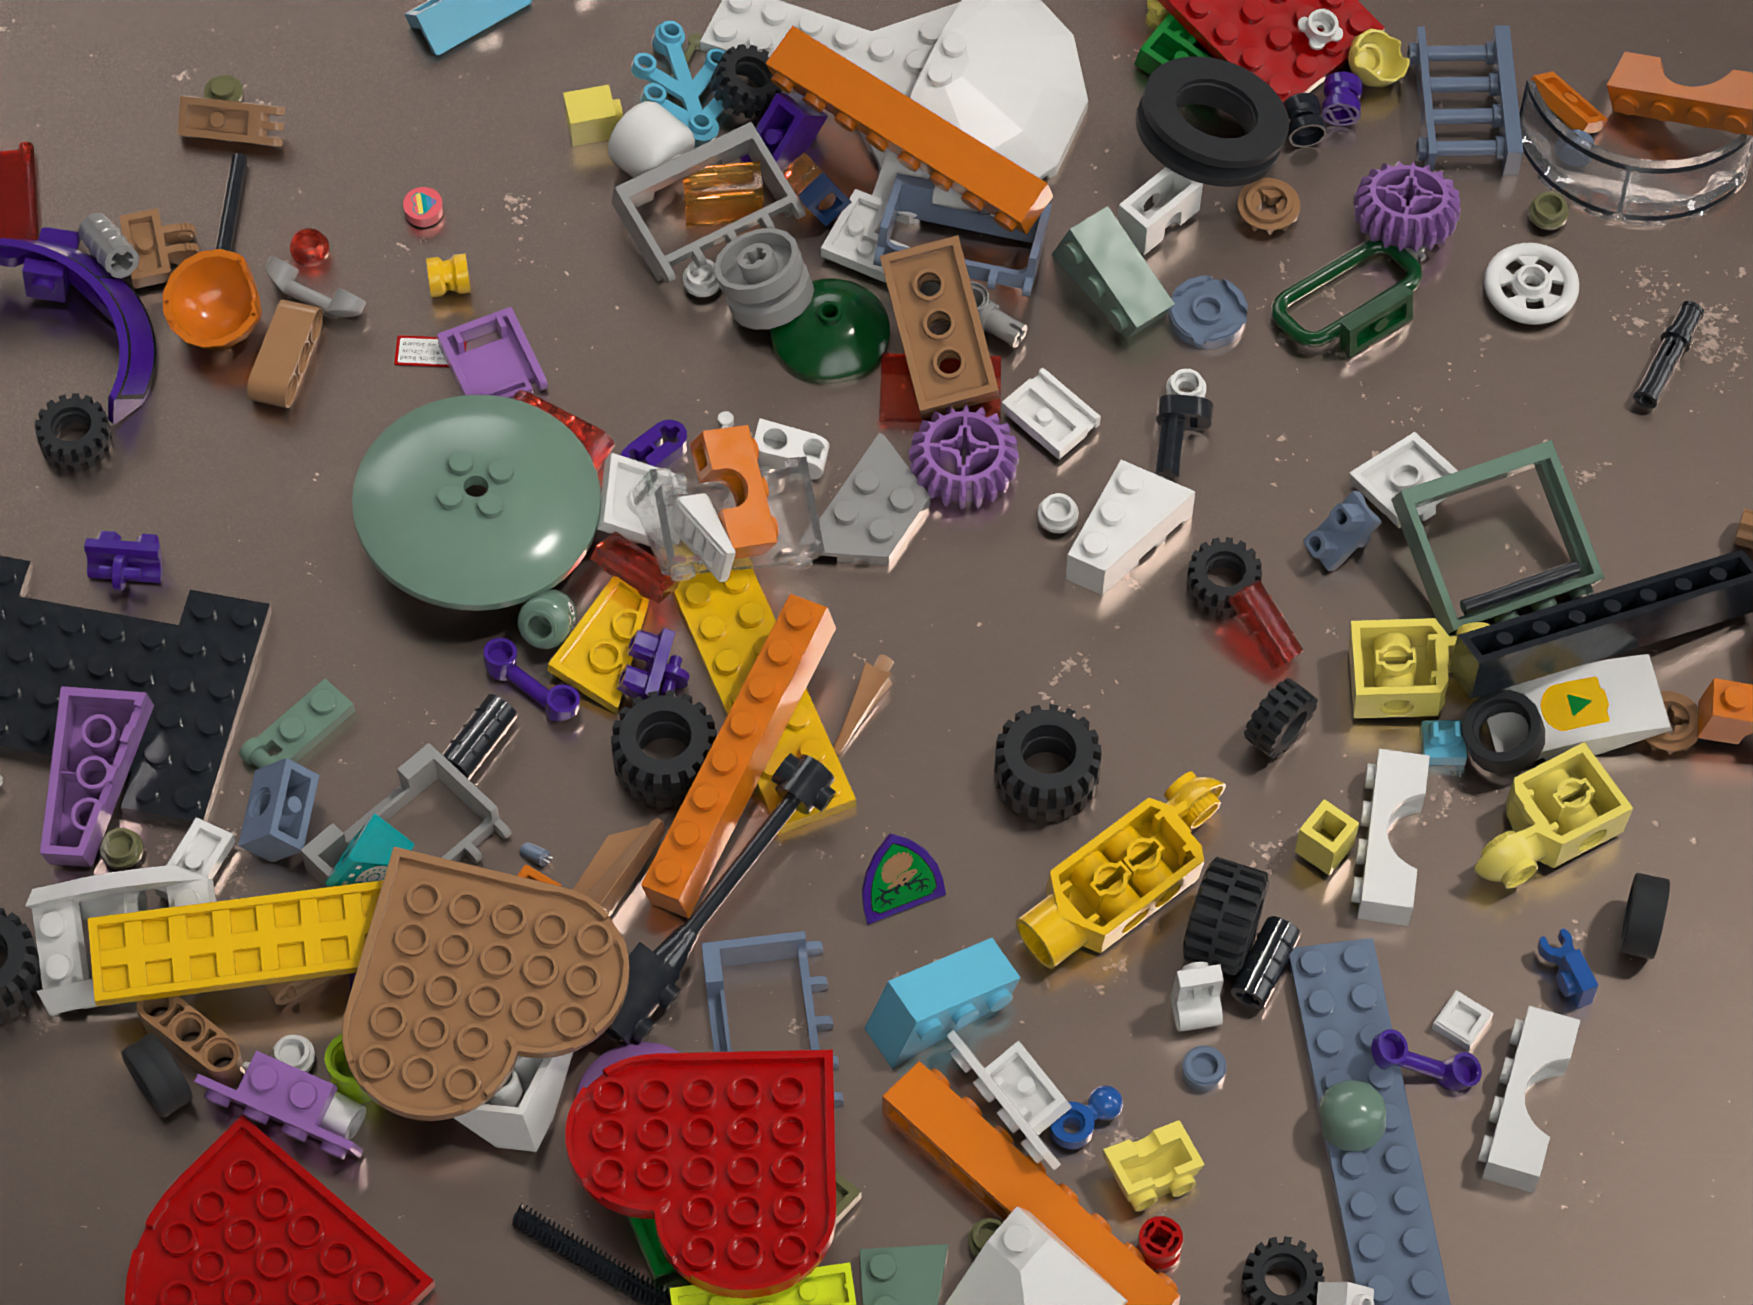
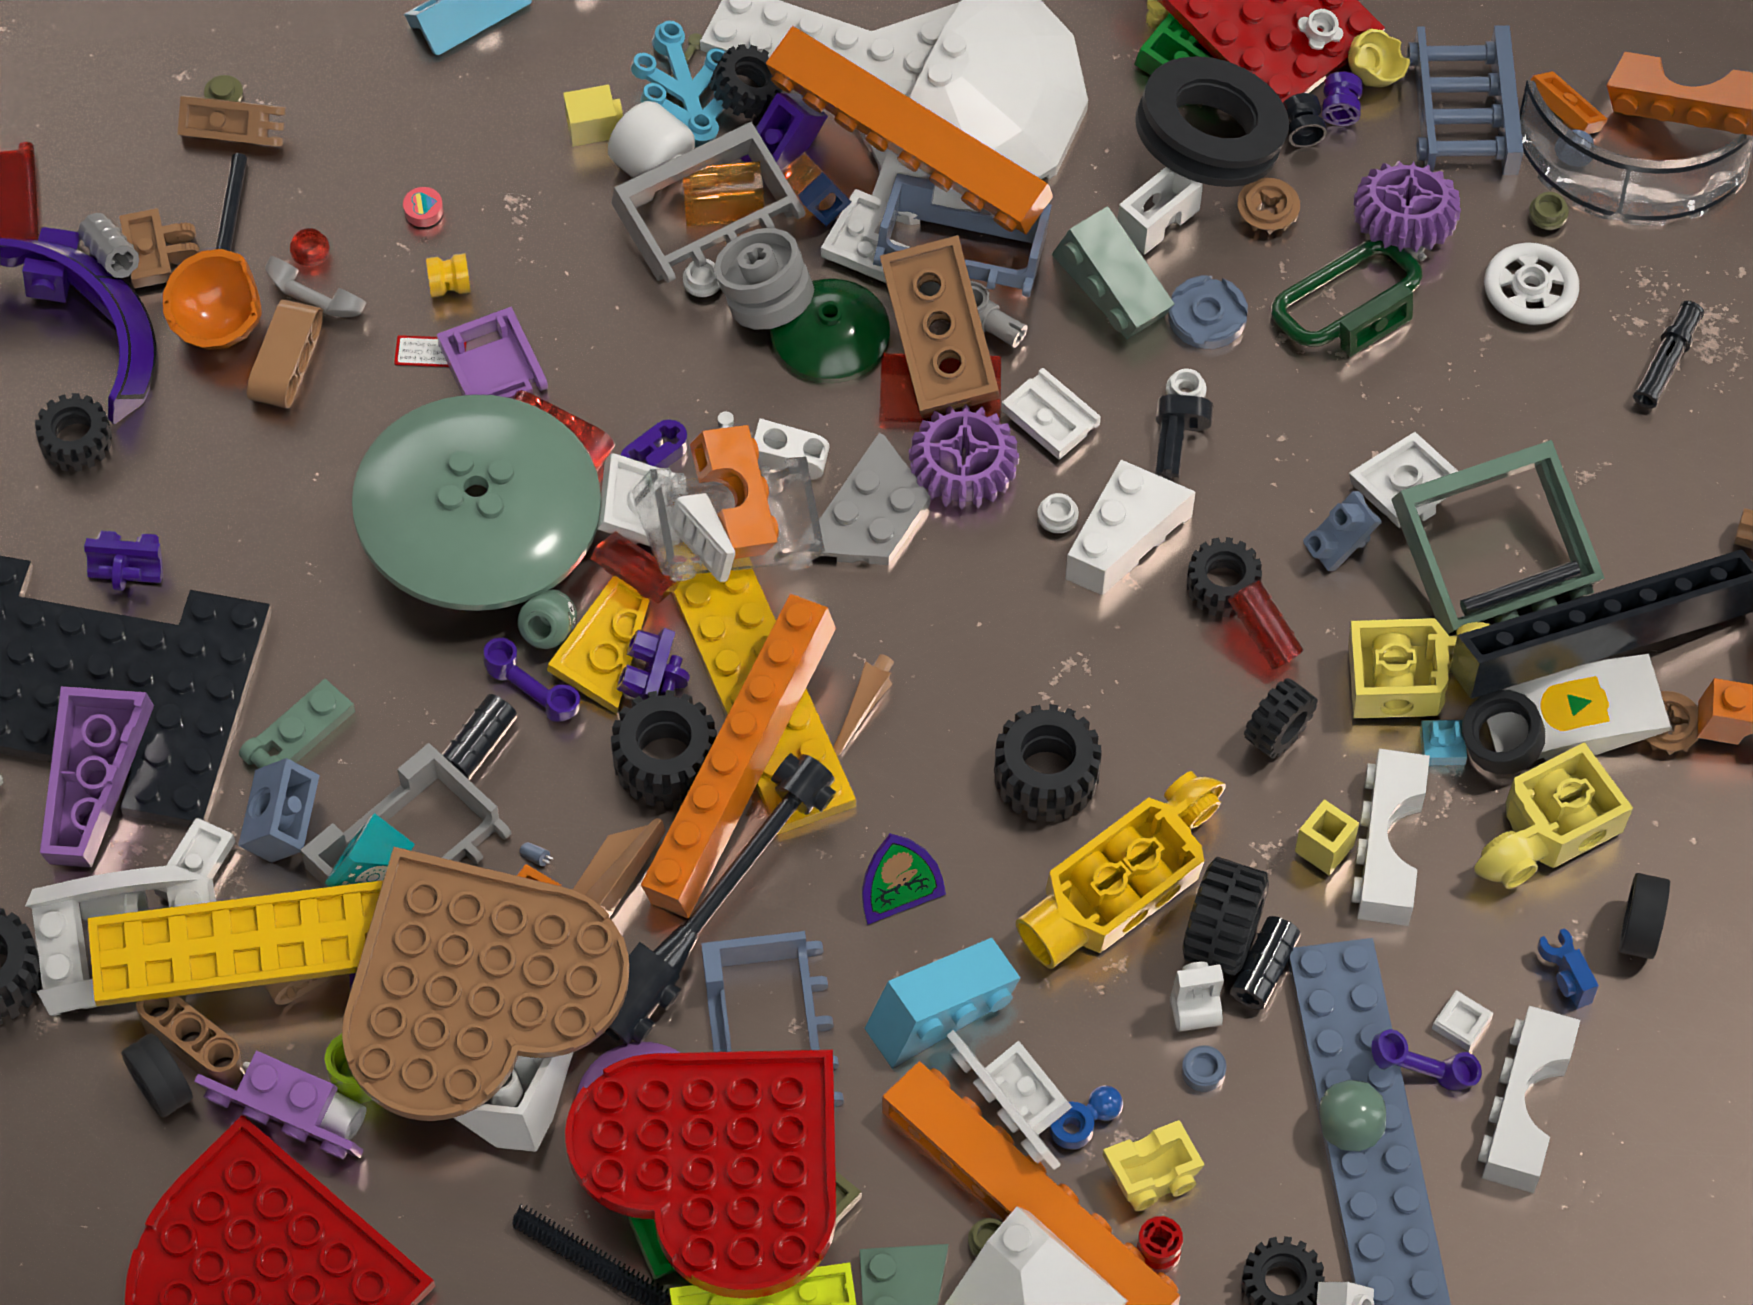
olive plate [100,828,144,870] -> none
white plate [271,1035,316,1072] -> none

